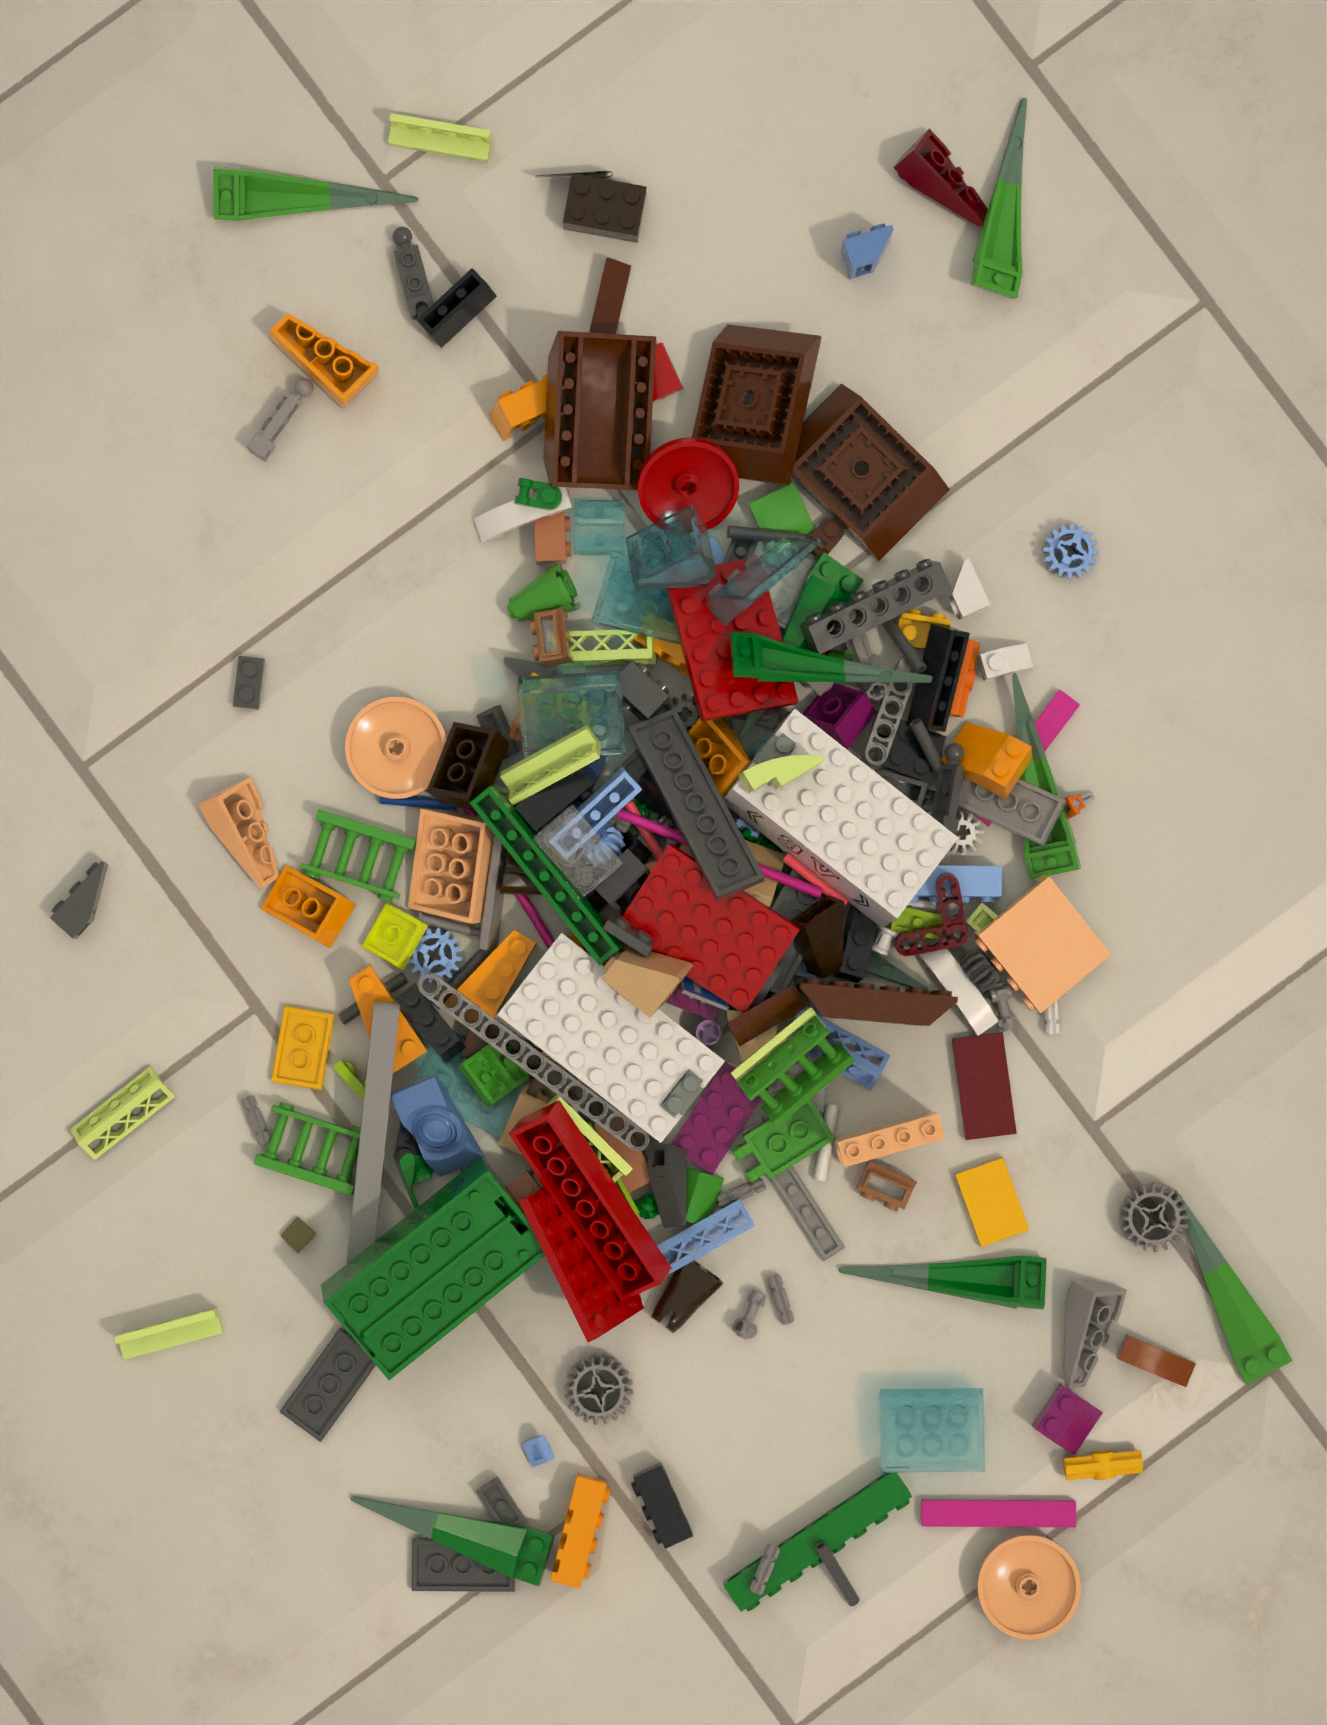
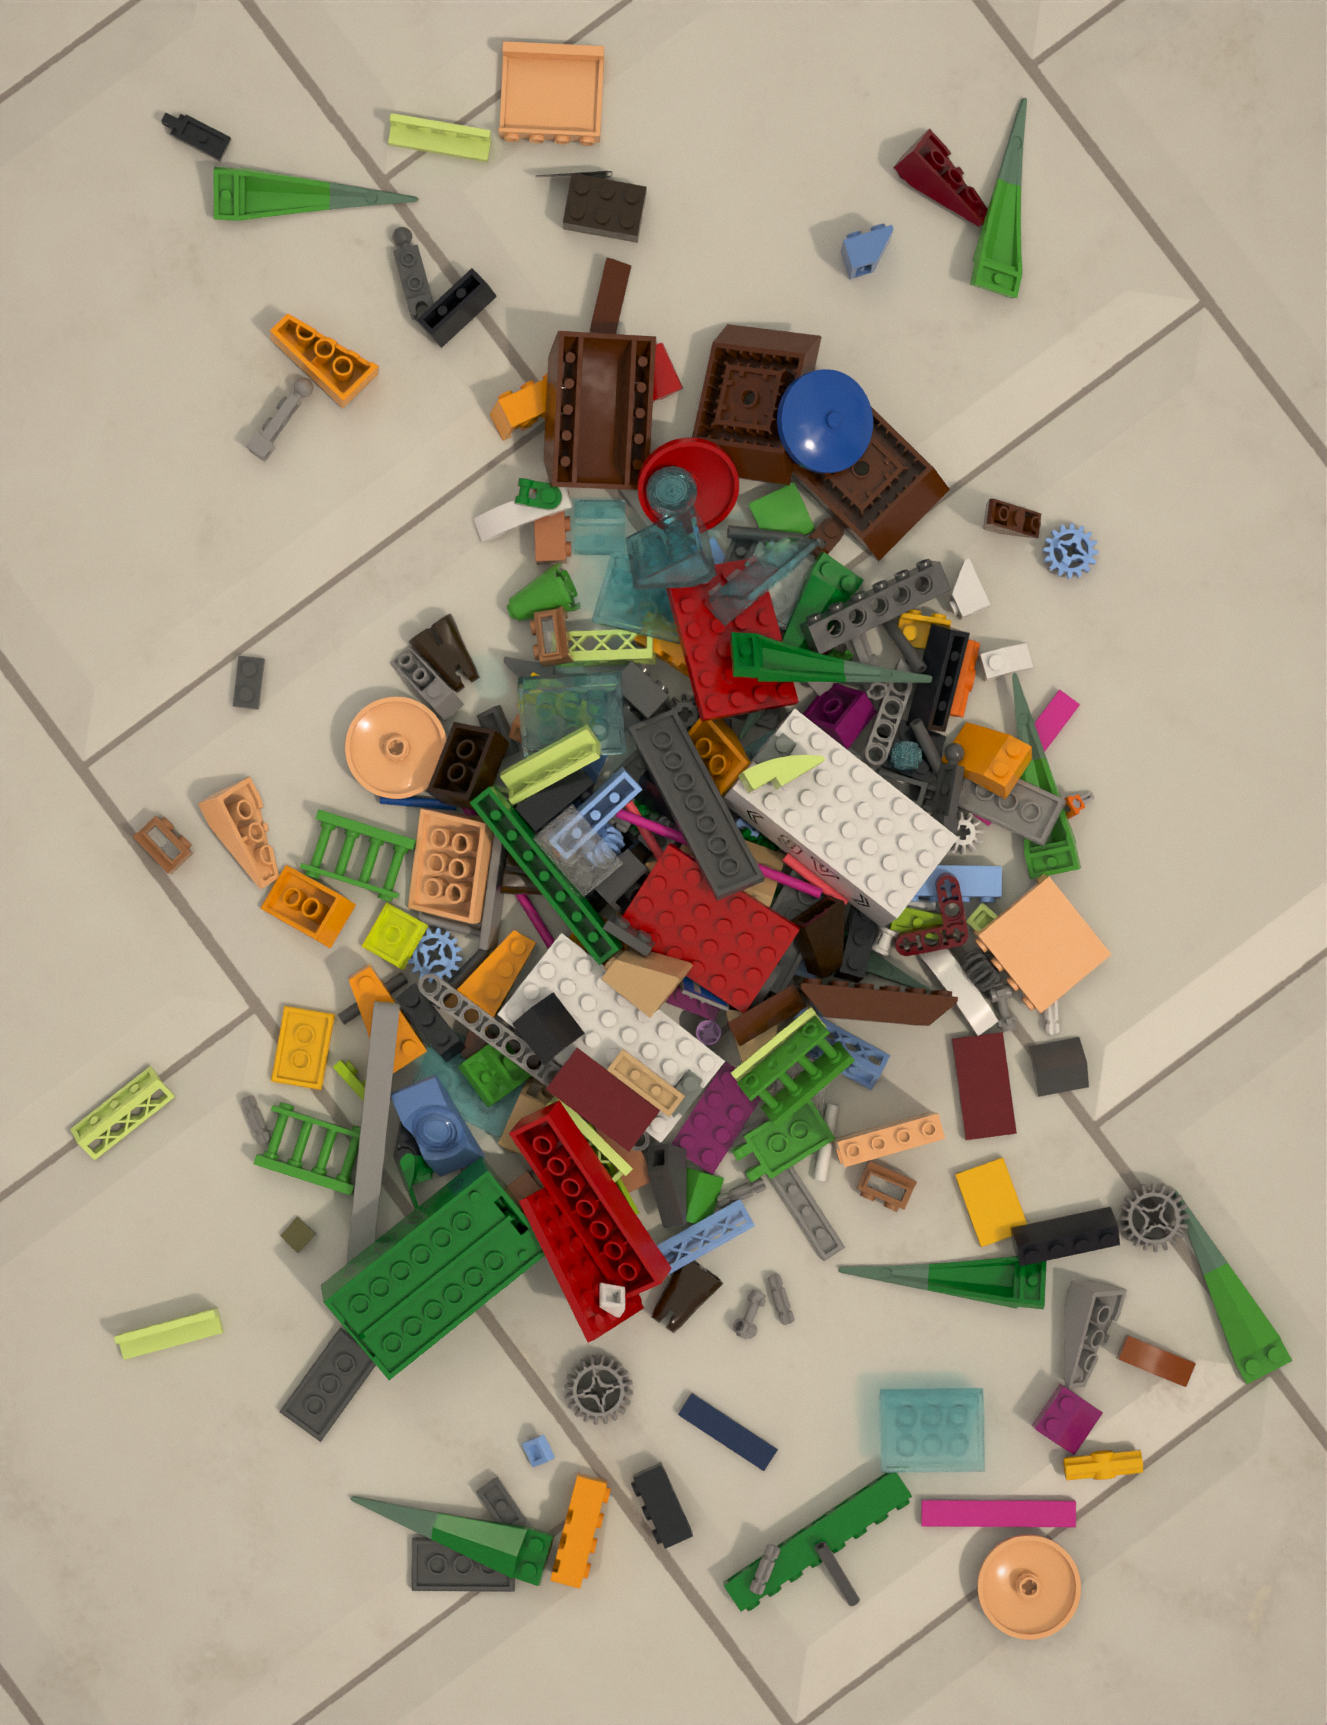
dark grey slope [50,861,108,939] -> none
green plant [634,1193,660,1219] -> none
none -> medium nougat window [132,816,194,875]
none -> black hinge [161,112,232,162]
none -> light grey slope [391,646,464,722]
none -> dark brown piece [409,613,480,693]
none -> light nougat panel [498,41,604,146]
none -> black slope [512,992,585,1065]
none -> dark red tile [546,1047,660,1152]
none -> white slope [599,1283,625,1318]
none -> tan plate [607,1049,686,1117]
none -> clear light blue tile [646,466,697,516]
none -> dark blue tile [678,1393,778,1471]
none -> blue dish [777,369,873,473]
none -> clear light blue gear [891,741,922,770]
none -> reddish brown slope [983,499,1042,538]
none -> black brick [1011,1207,1120,1266]
none -> dark grey slope [1029,1037,1089,1097]

